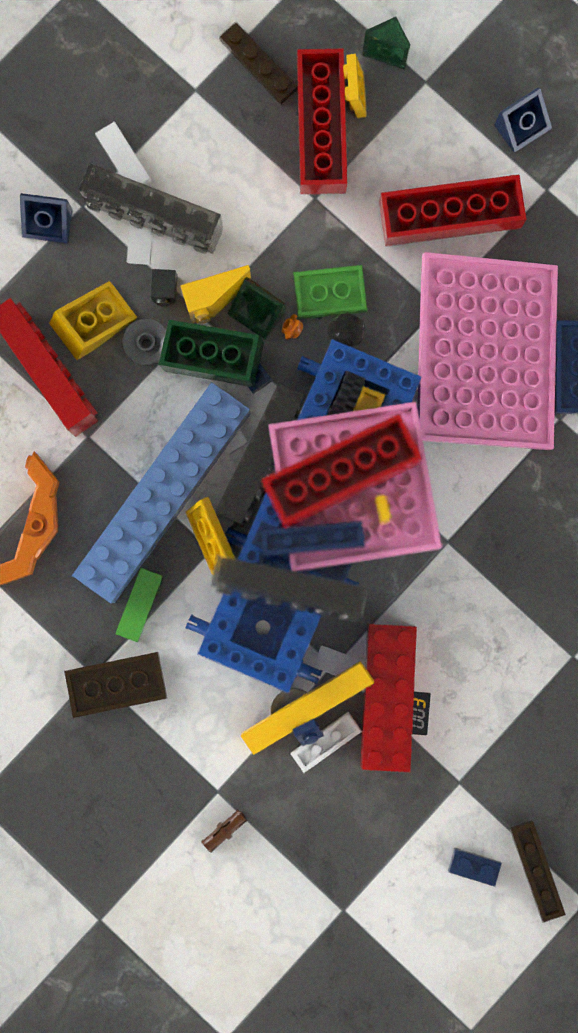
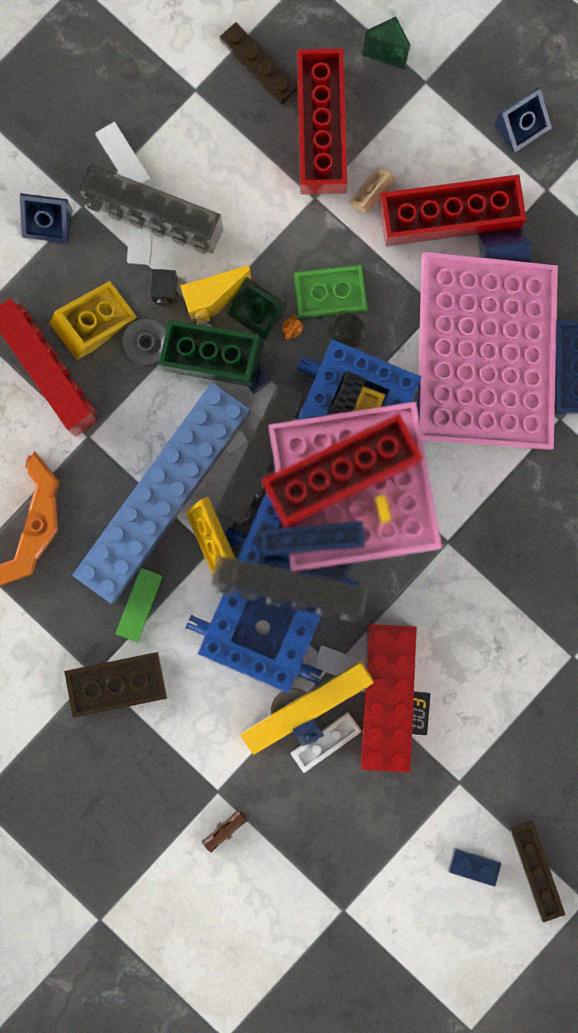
yellow plate [343,54,366,118] -> none
none -> tan plate [349,168,395,213]
none -> dark blue slope [477,227,531,263]

